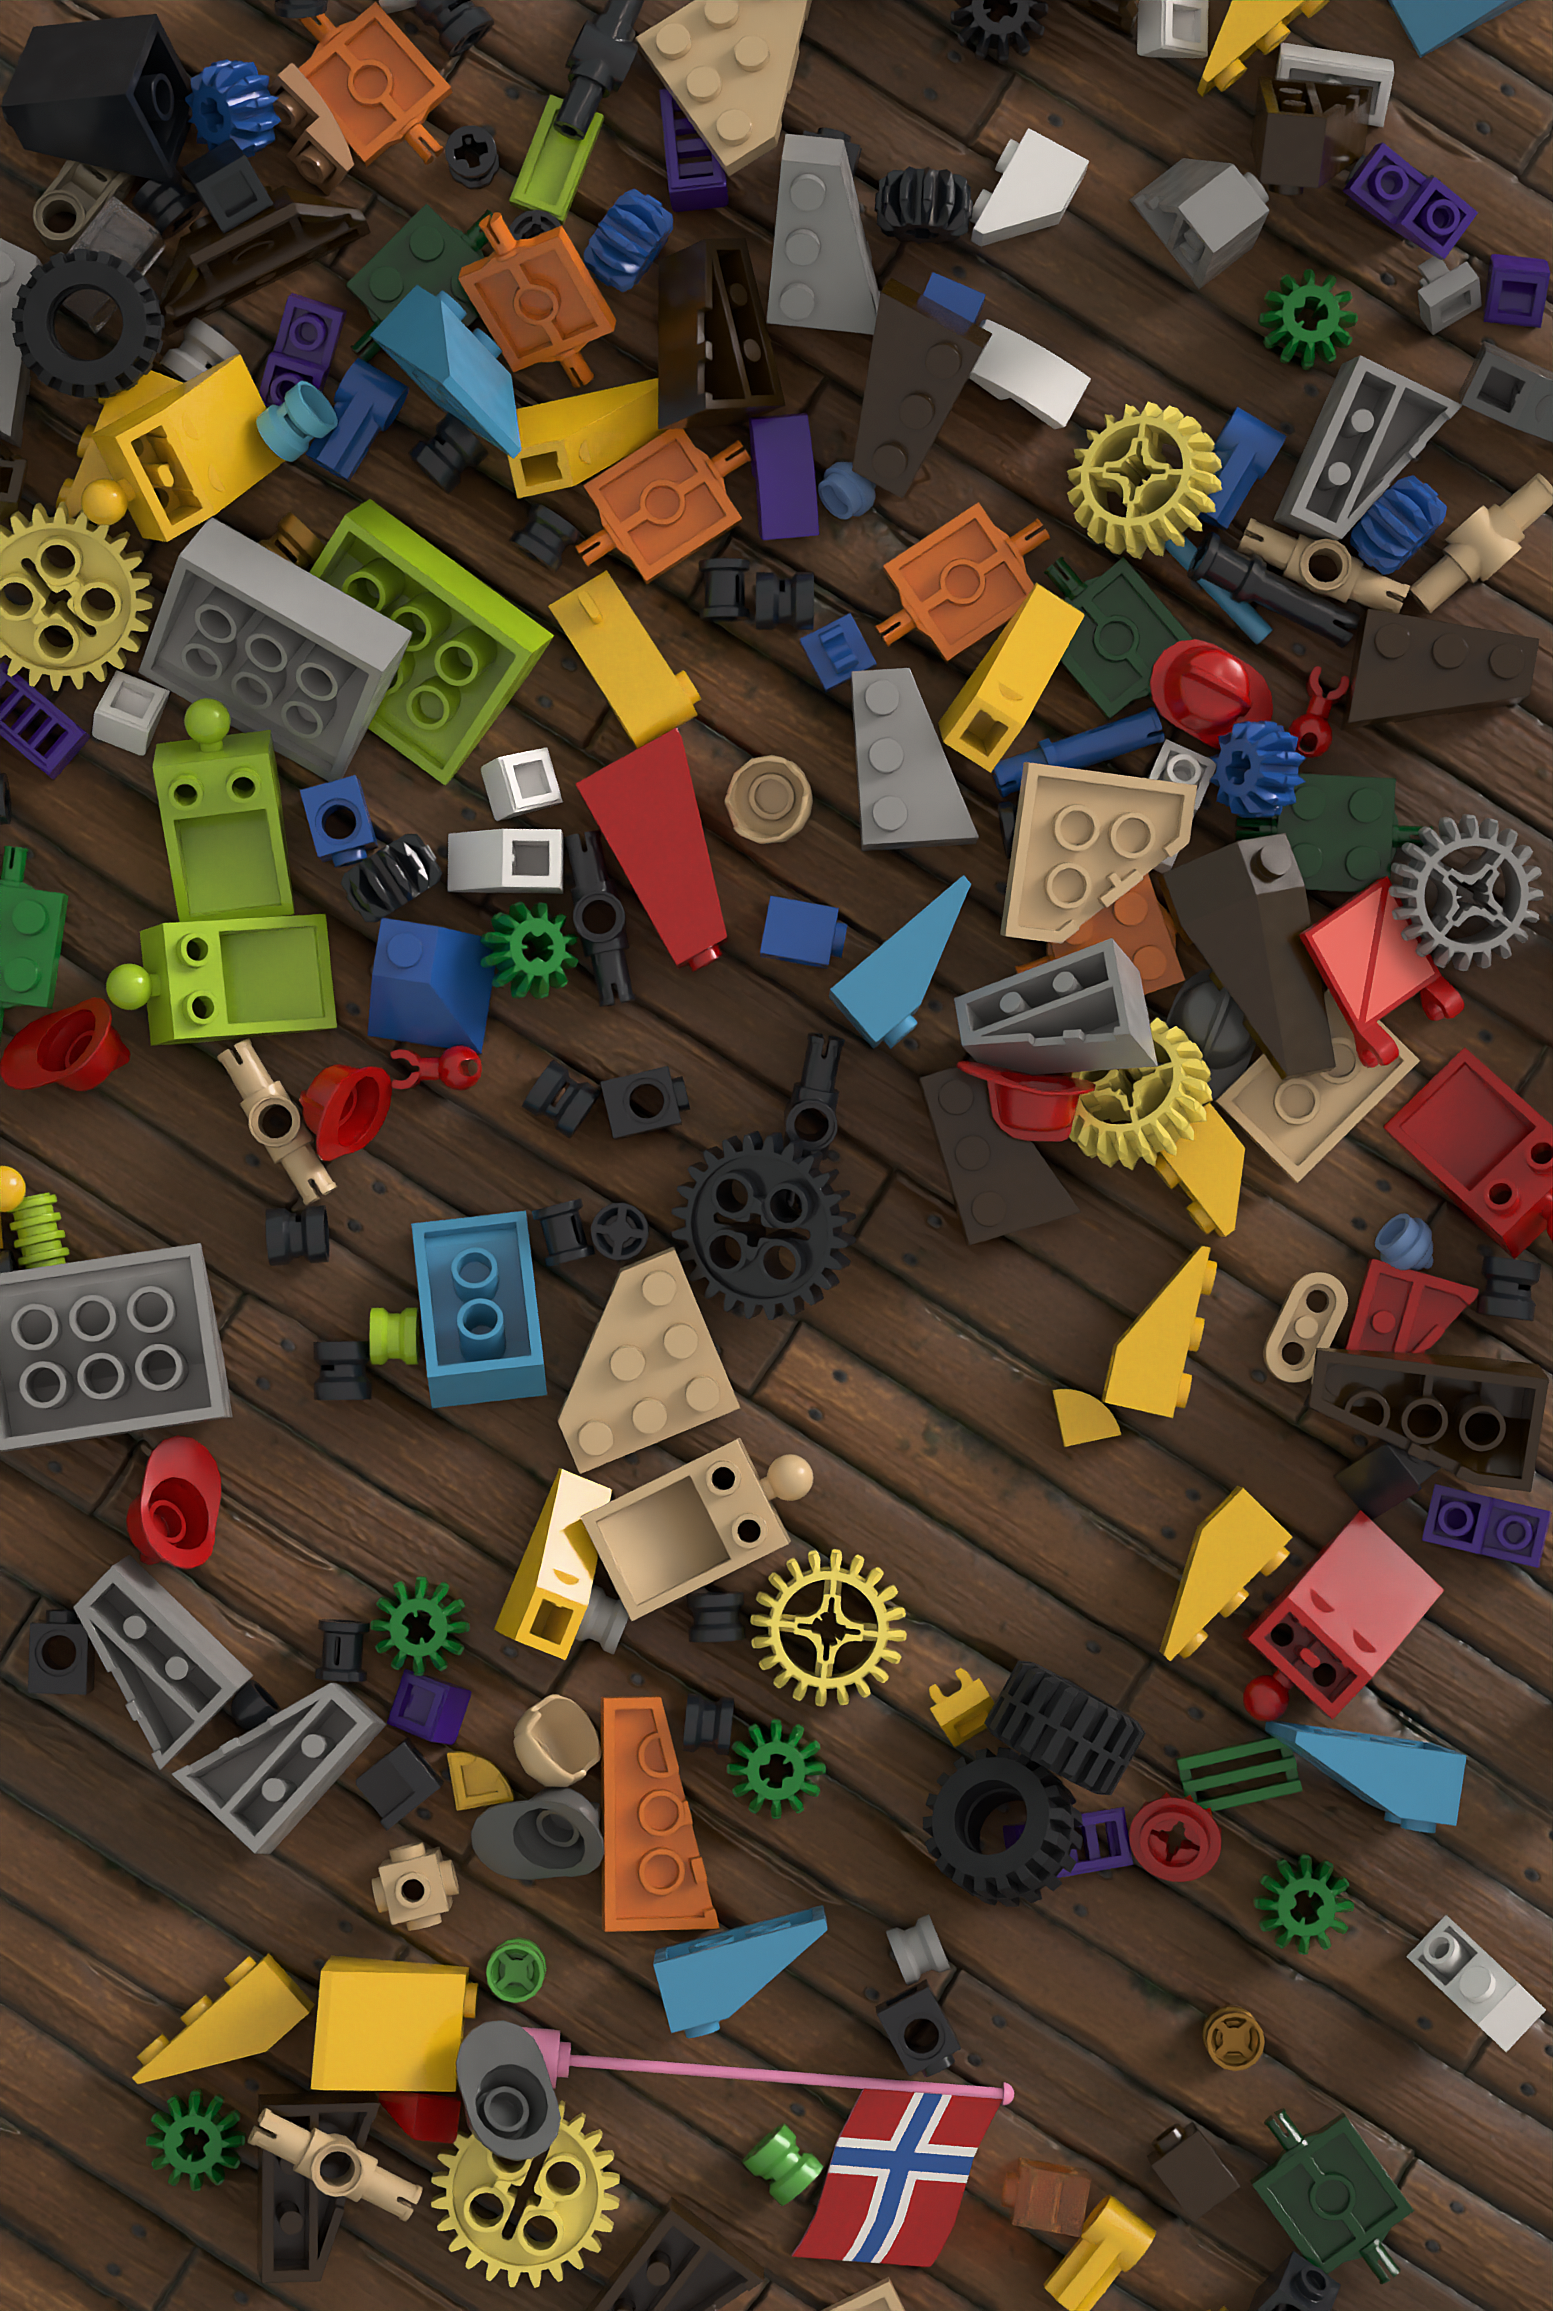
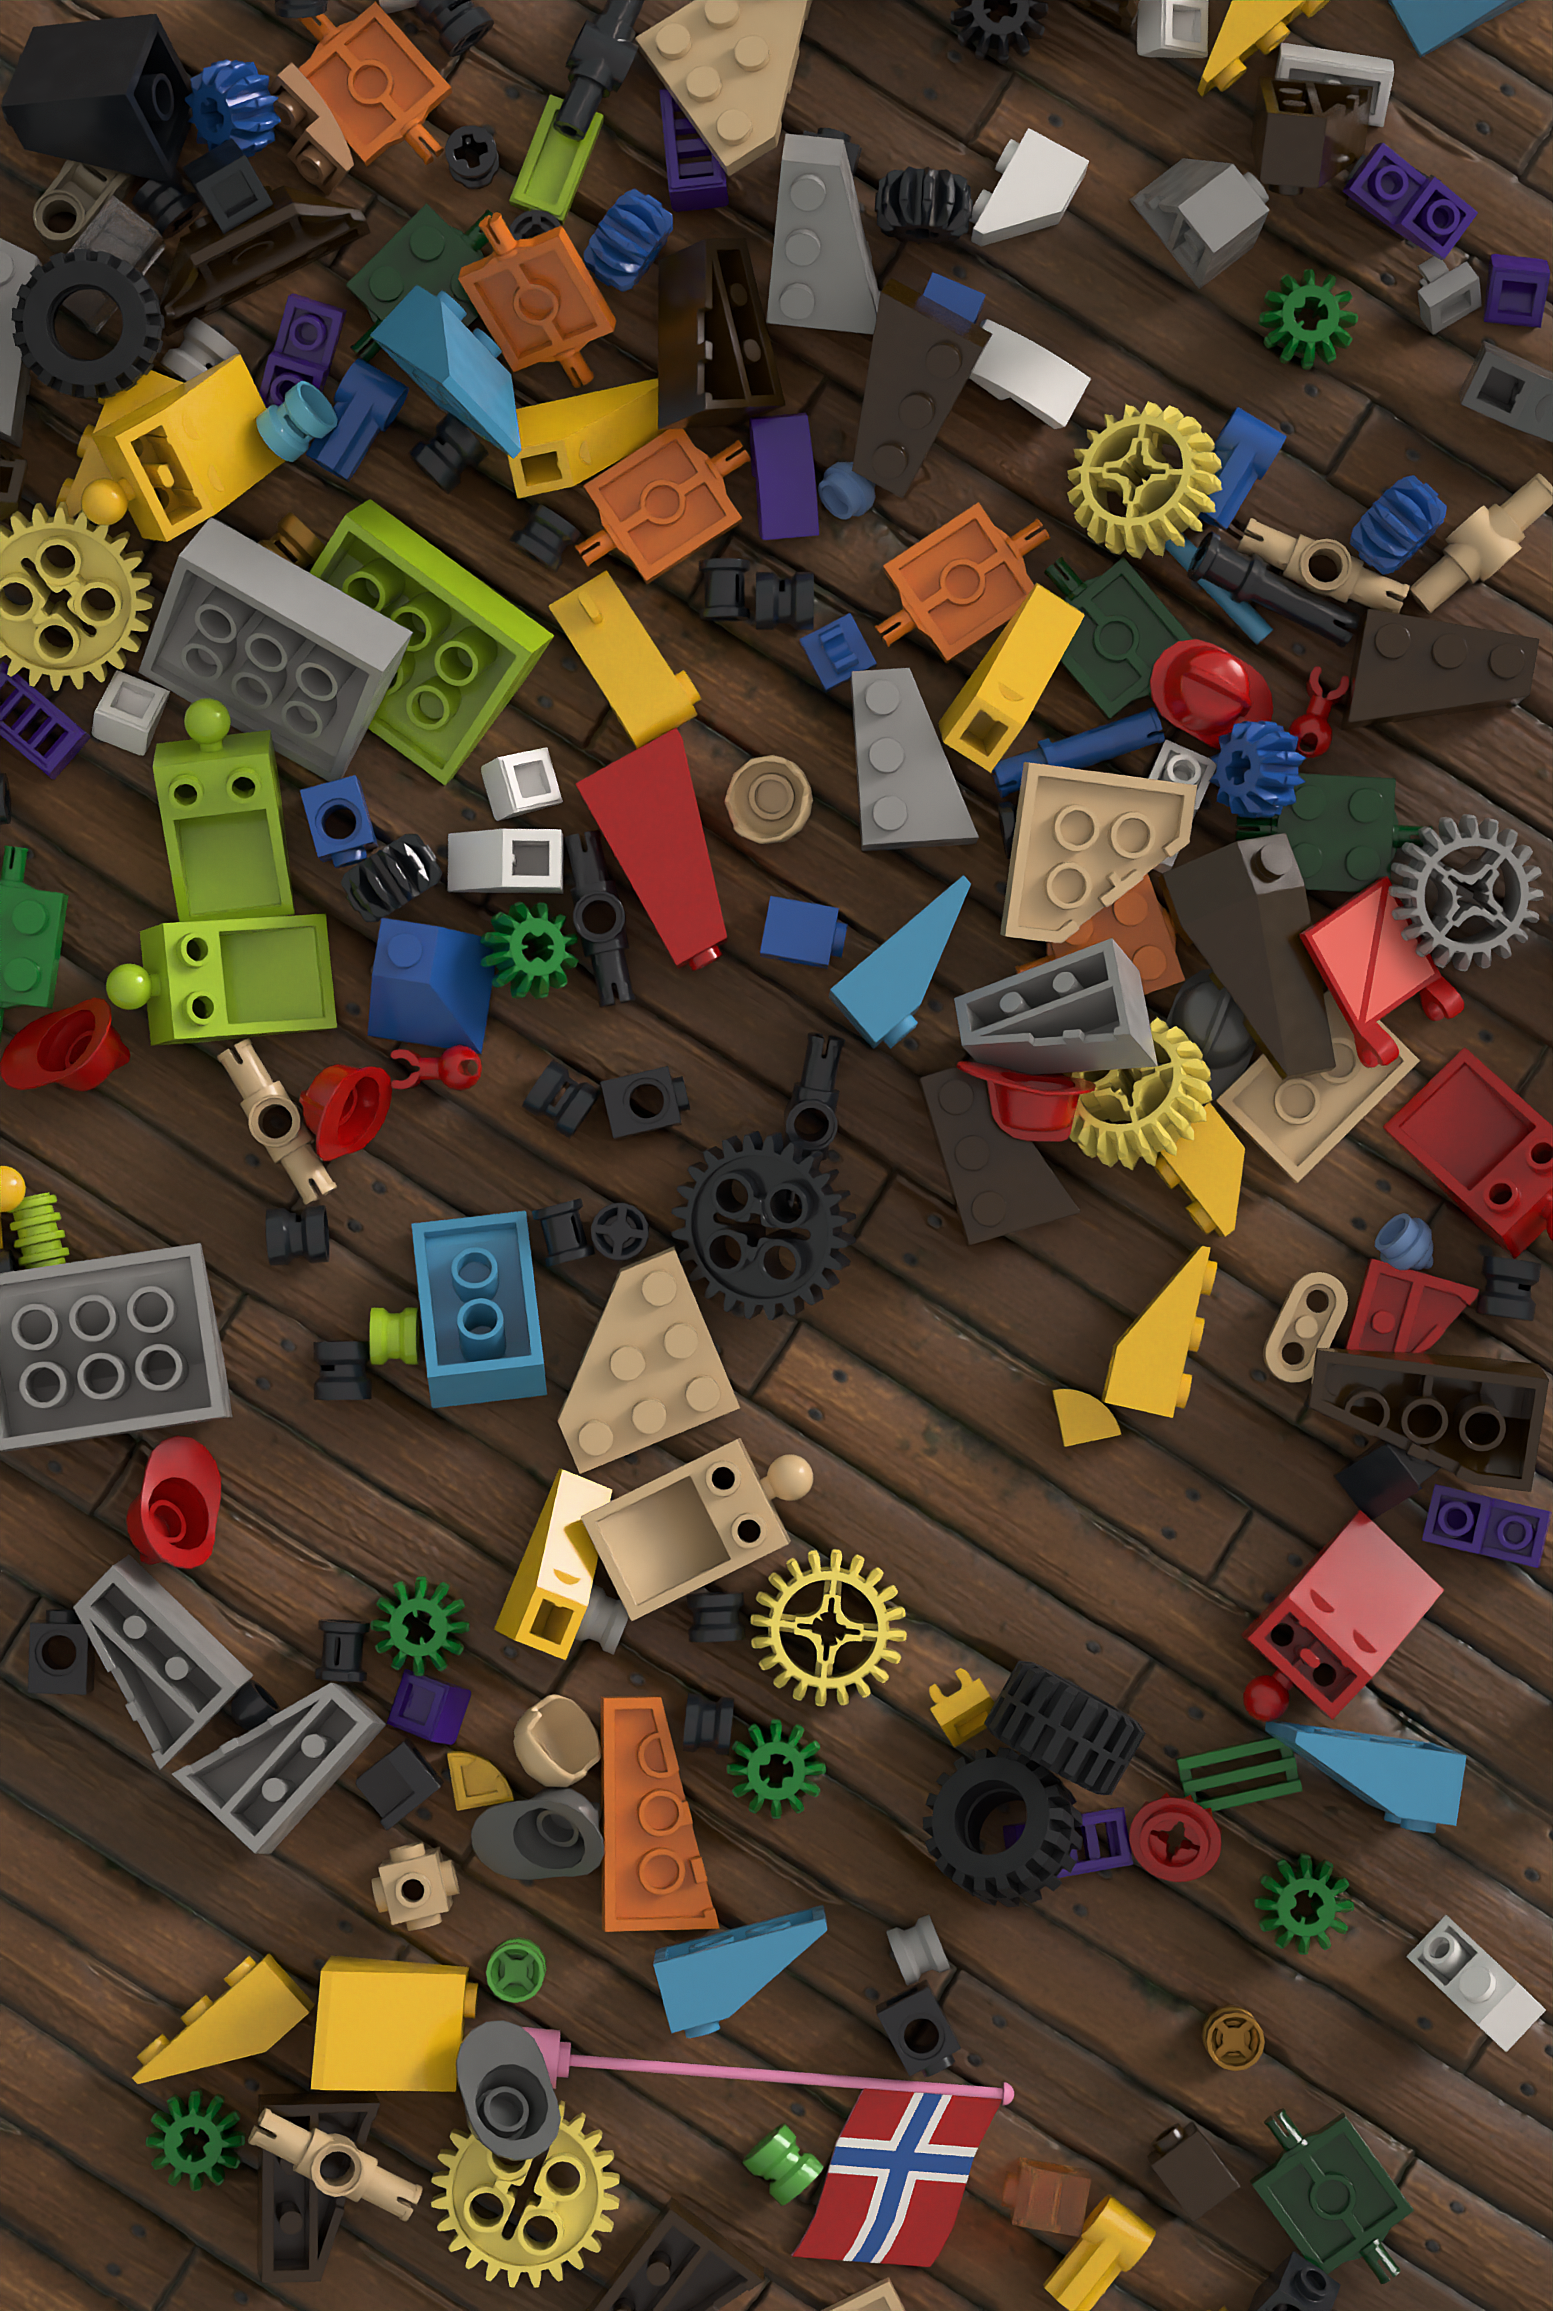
red slope [378,2091,461,2144] -> none
yellow slope [1159,1486,1293,1661] -> none
light grey wedge [1273,355,1462,541] -> none

